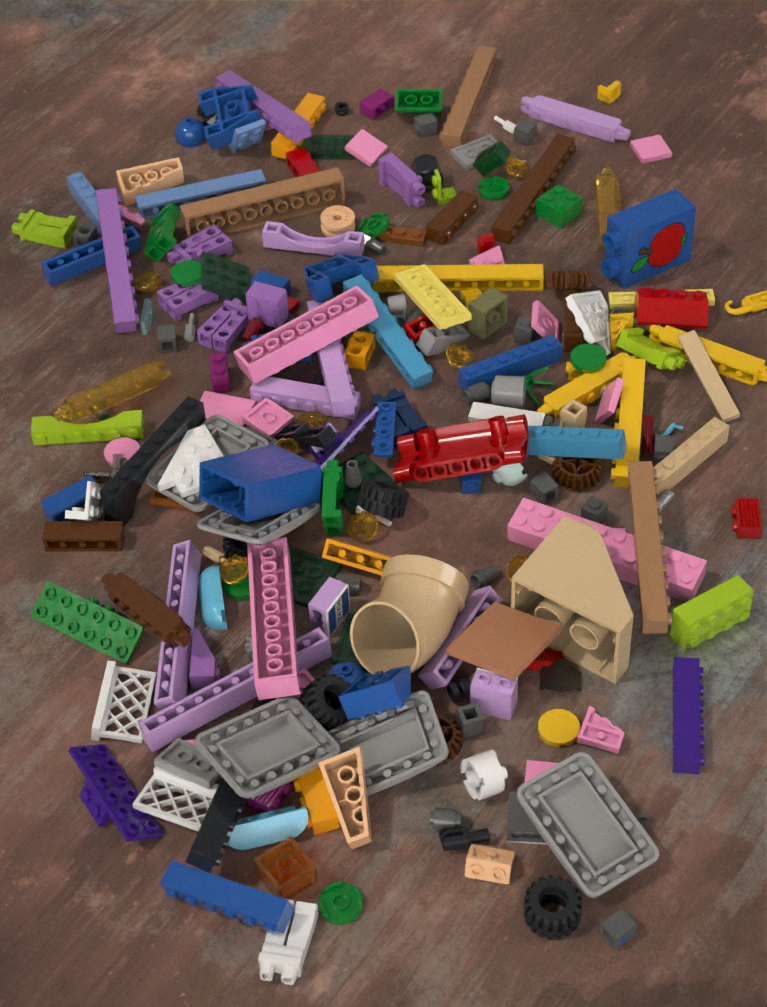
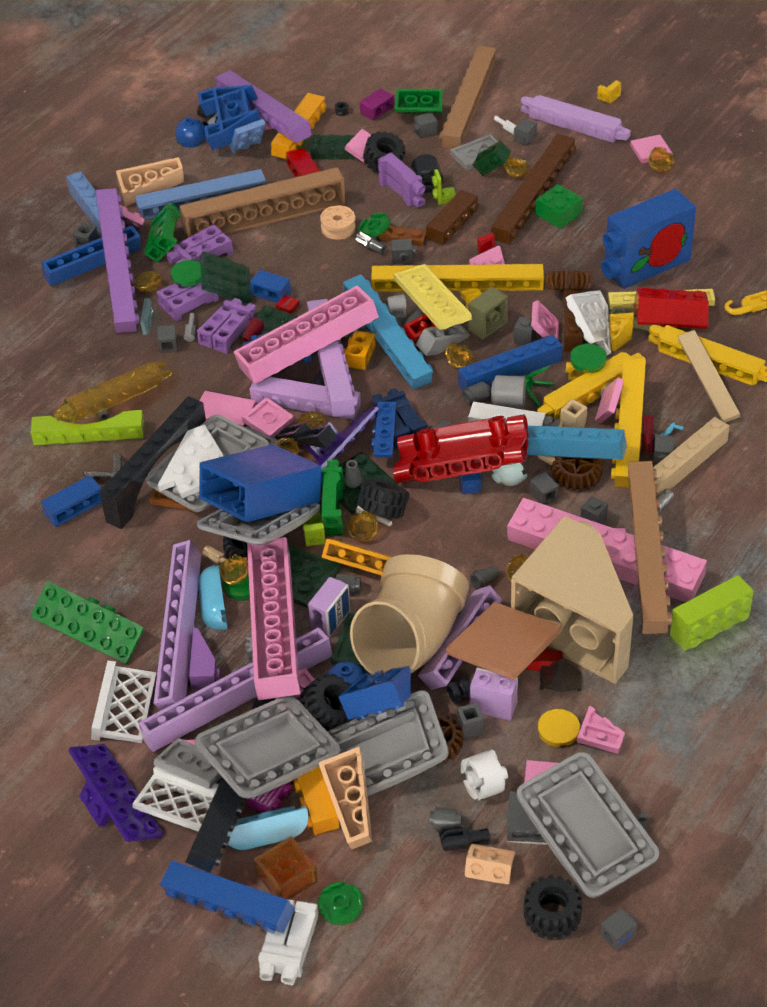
lime hips [12,209,78,249] -> none
reddish brown brick [42,521,125,551] -> none
white bracket [65,481,102,521] -> none
reddish brown hinge [101,572,192,648] -> none
bright pink tile [104,438,140,468] -> none
magenta brick [209,352,231,393] -> none
medium lavender brick [246,281,289,328] -> none
lavender arch [262,221,365,256] -> none
blue wedge [302,253,379,303] -> none
green tile [478,176,510,201] -> none
clear yellow hinge [596,167,621,249] -> none
lime hips [616,327,687,370] -> none
dark purple brick [673,657,705,774] -> none
red brick [731,498,762,538] -> none
none -> lime bracket [303,513,325,546]
none -> black tyre [363,131,406,174]
none -> dark grey brick [391,239,416,264]
none -> clear yellow hair [648,147,674,172]

